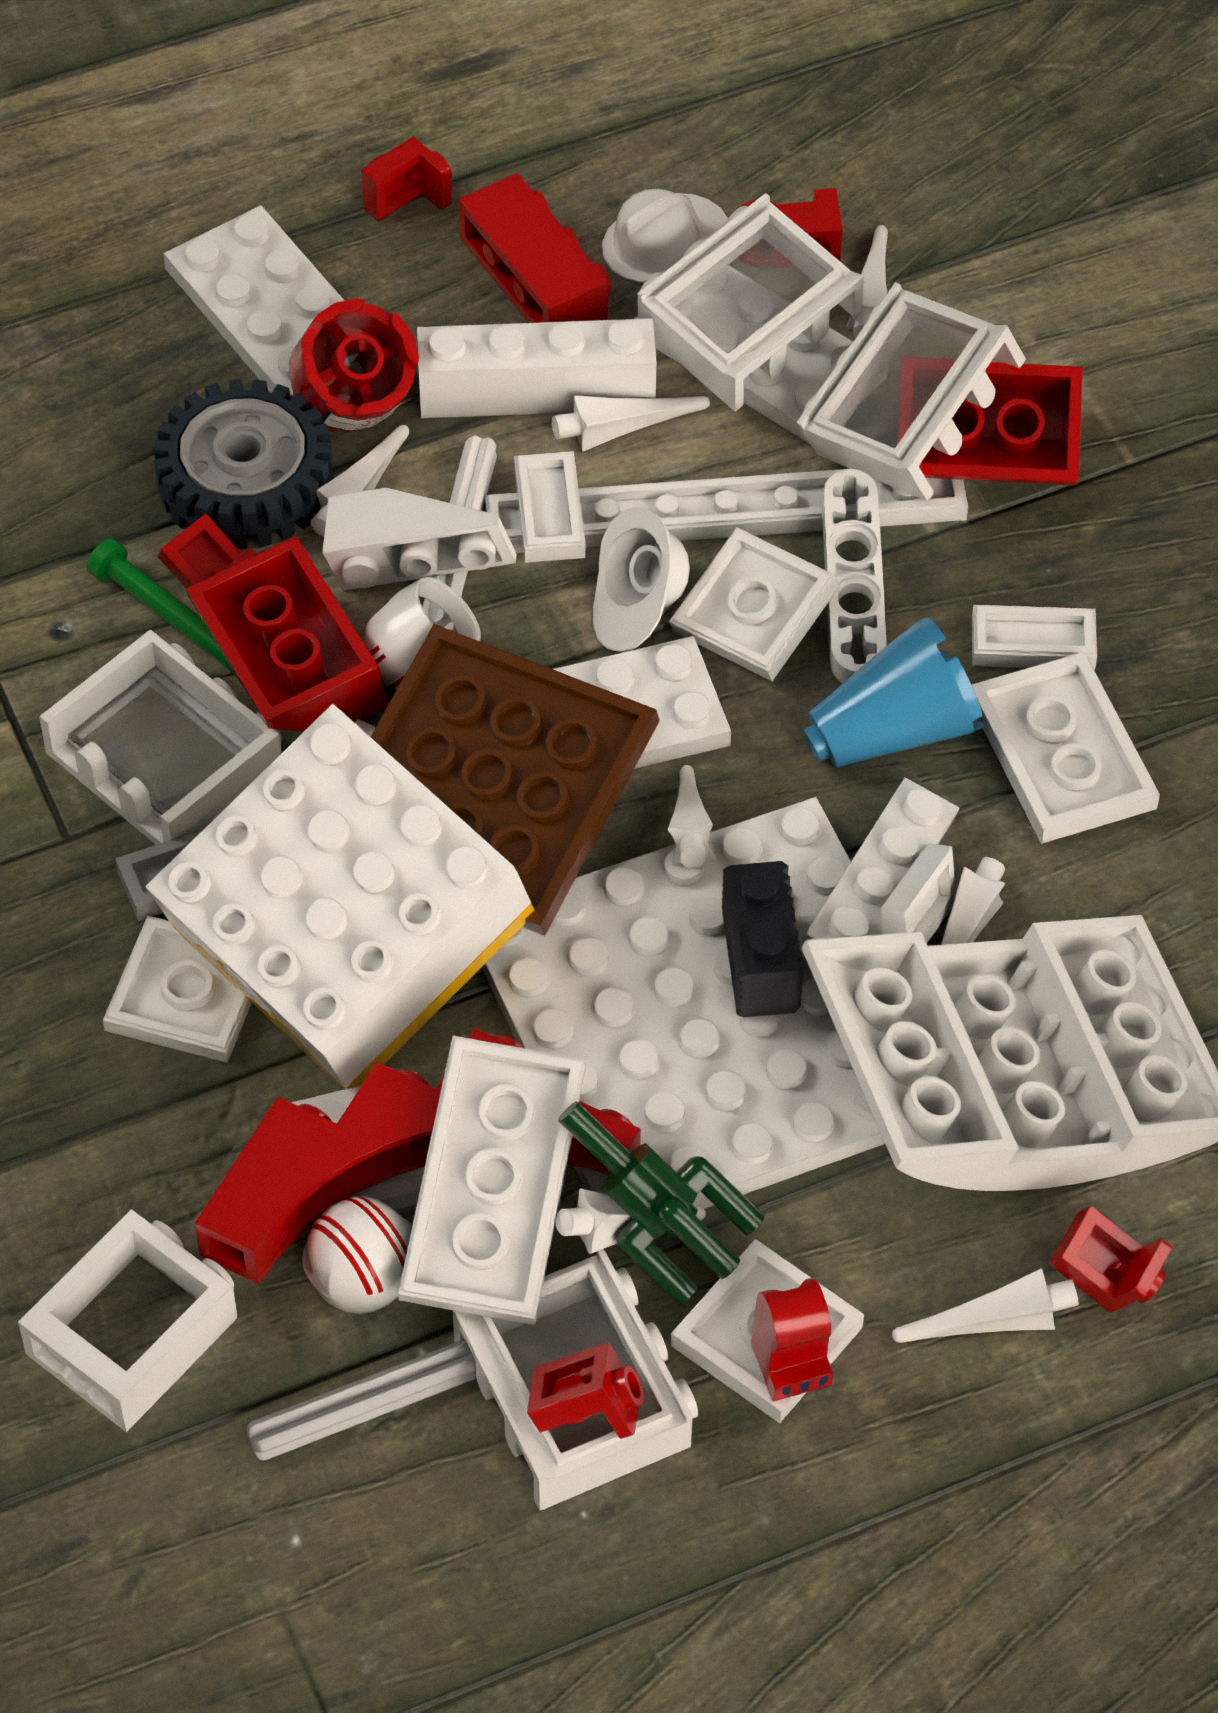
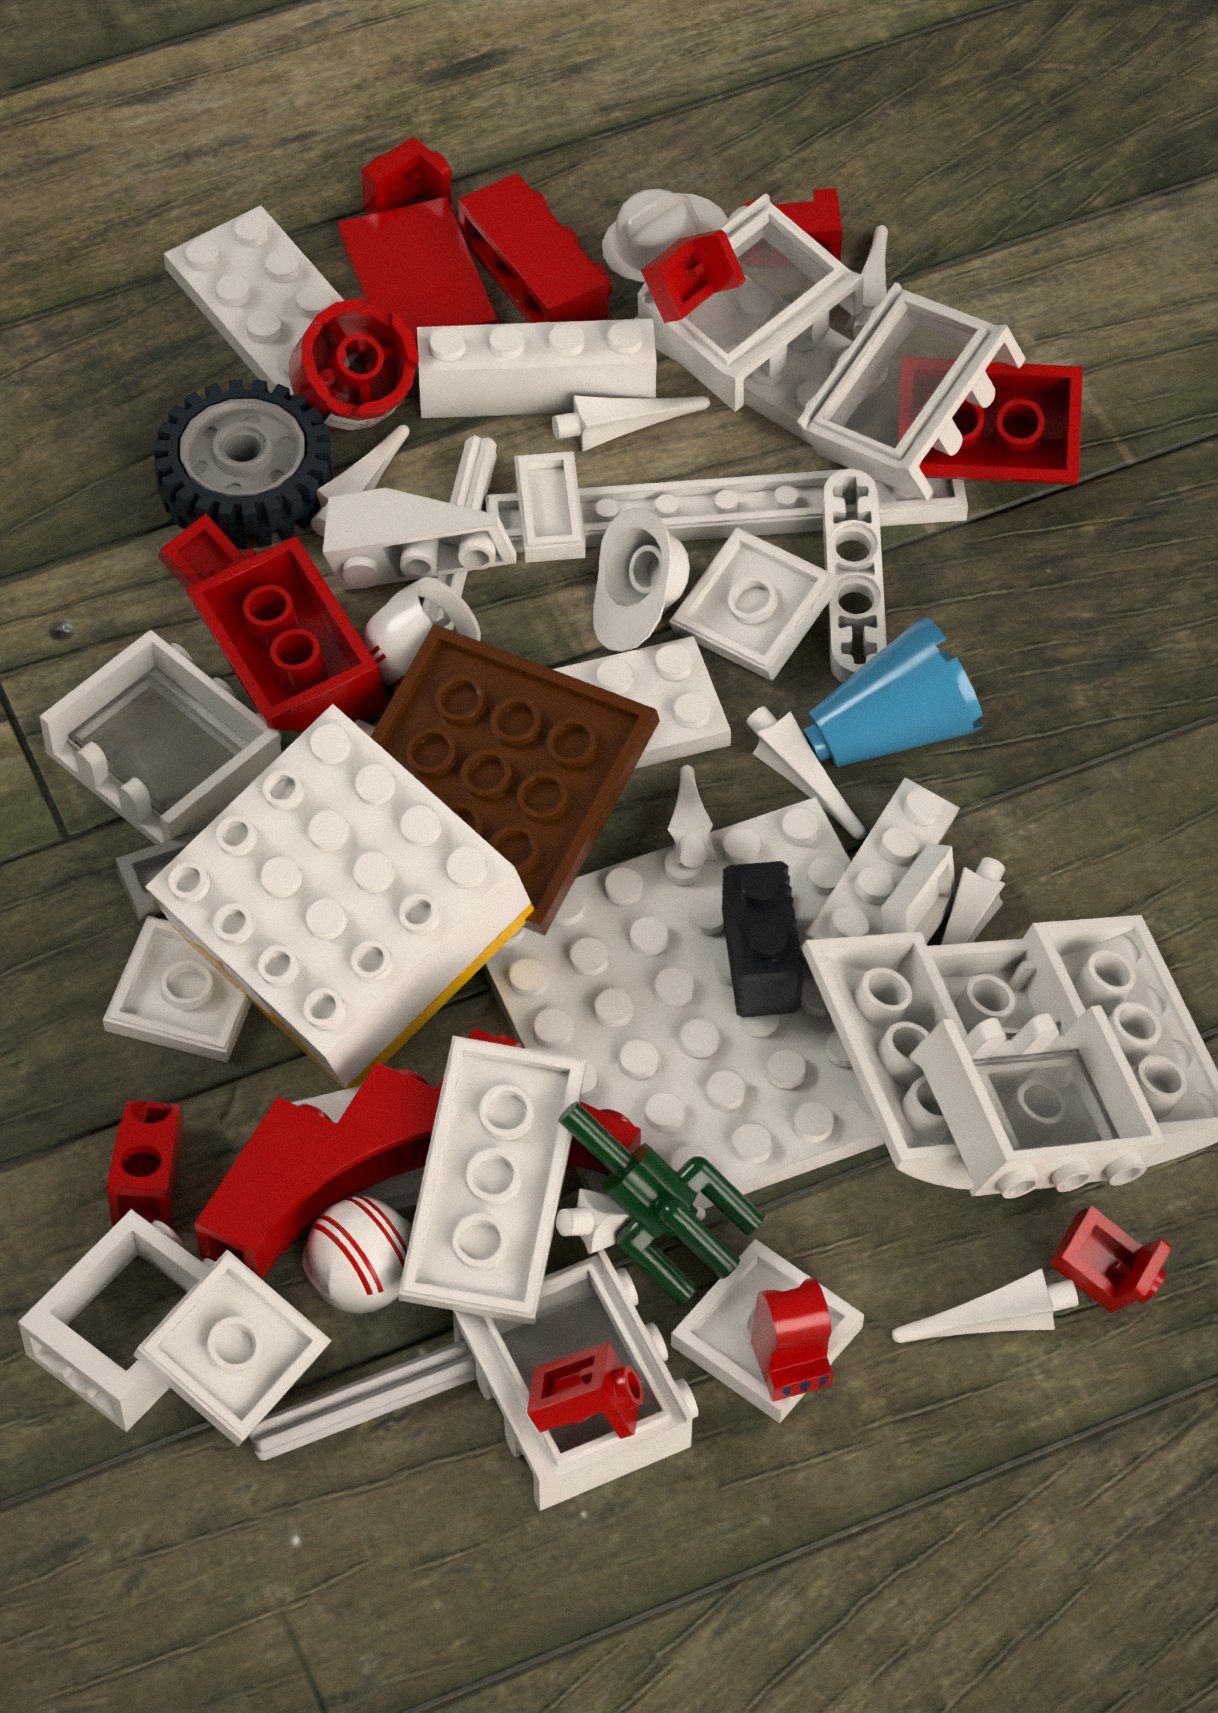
green bar [87,538,235,674] -> none
white tile [972,605,1097,670] -> none
white plate [972,652,1160,844] -> none
none -> red leg [107,1100,184,1229]
none -> white tile [133,1250,332,1447]
none -> red tile [337,196,497,351]
none -> red bracket [641,230,746,323]
none -> white piece [747,706,867,840]
none -> white window [909,1005,1166,1198]

